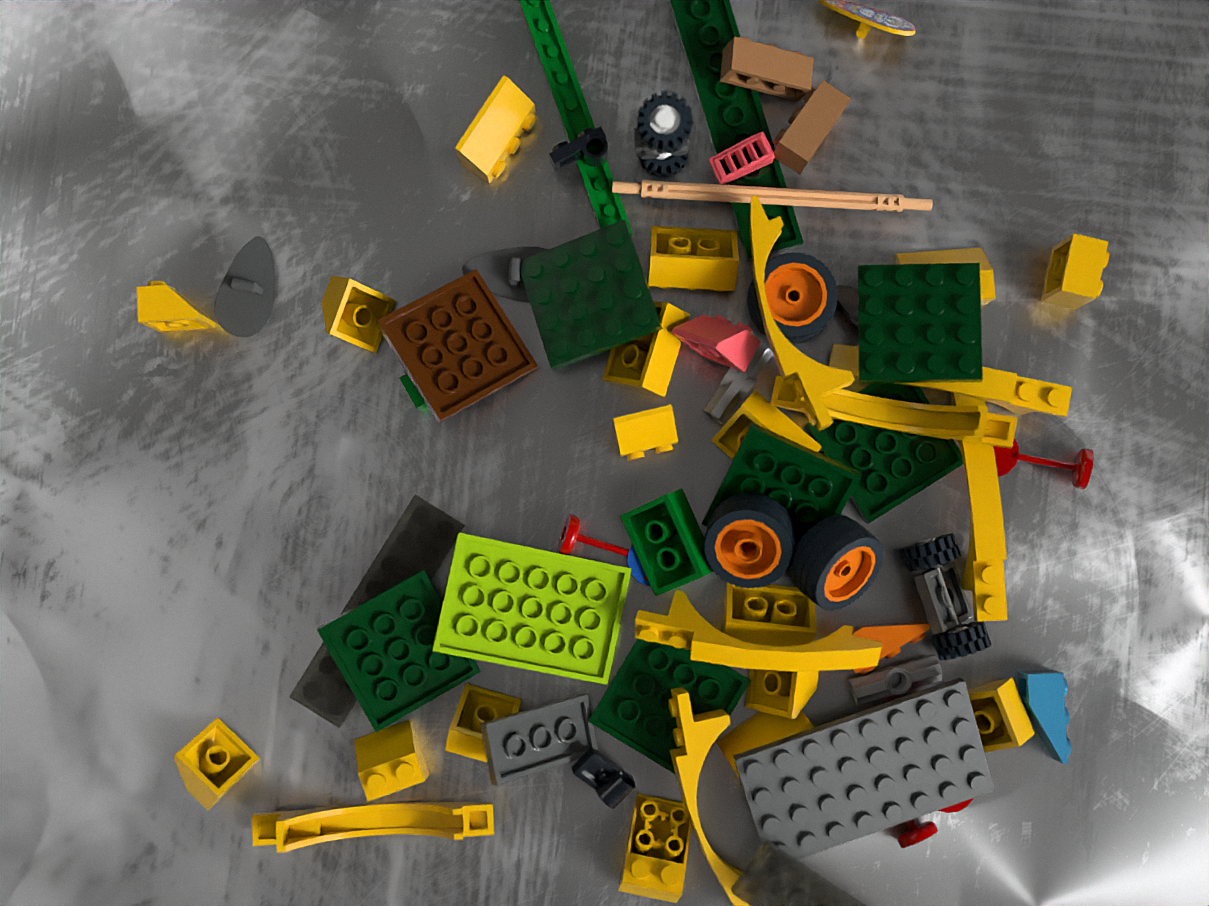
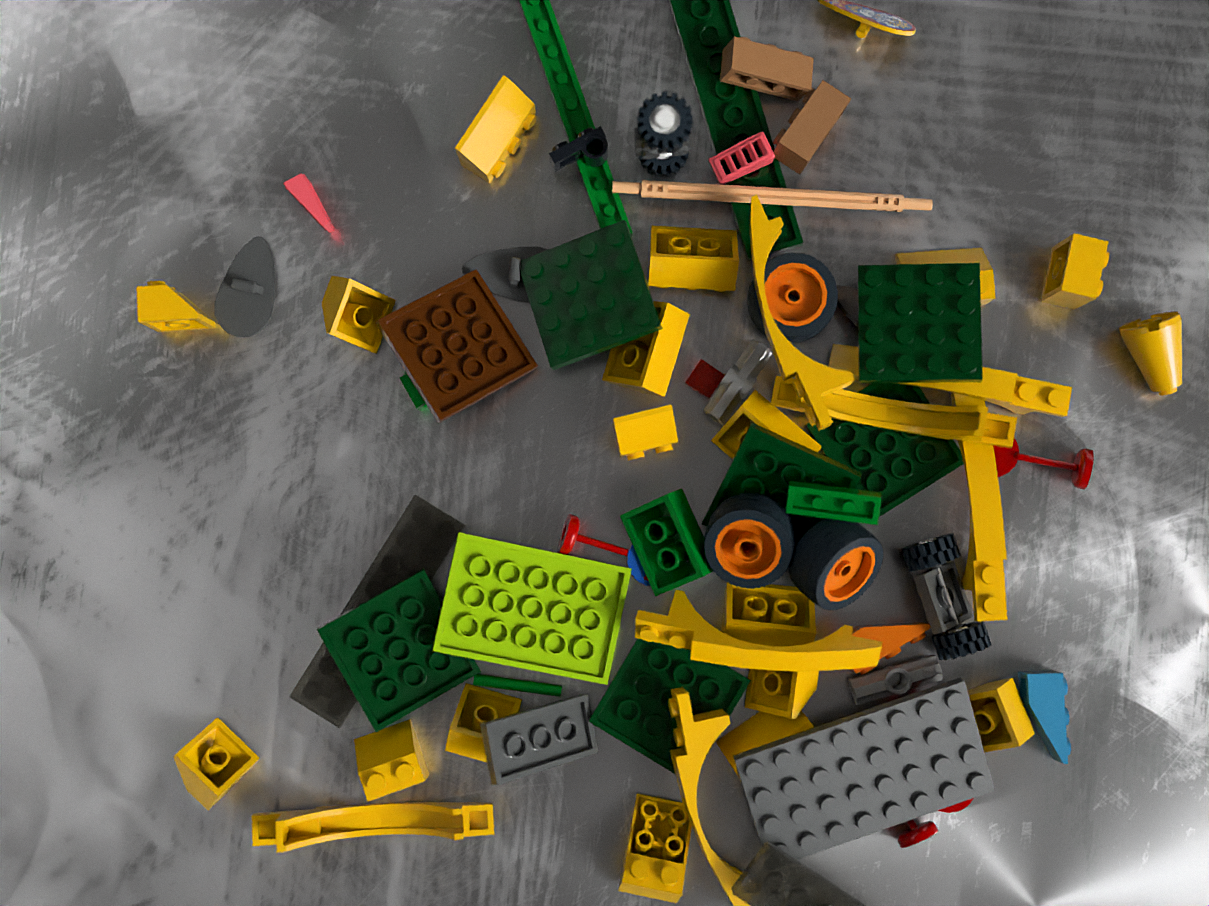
black plate [571,747,636,809] -> none
coral slope [672,315,761,373] -> none
none -> coral slope [283,173,334,233]
none -> green bar [473,674,562,697]
none -> clear red plate [685,359,725,400]
none -> green plate [786,481,882,525]
none -> yellow cone [1119,311,1182,395]

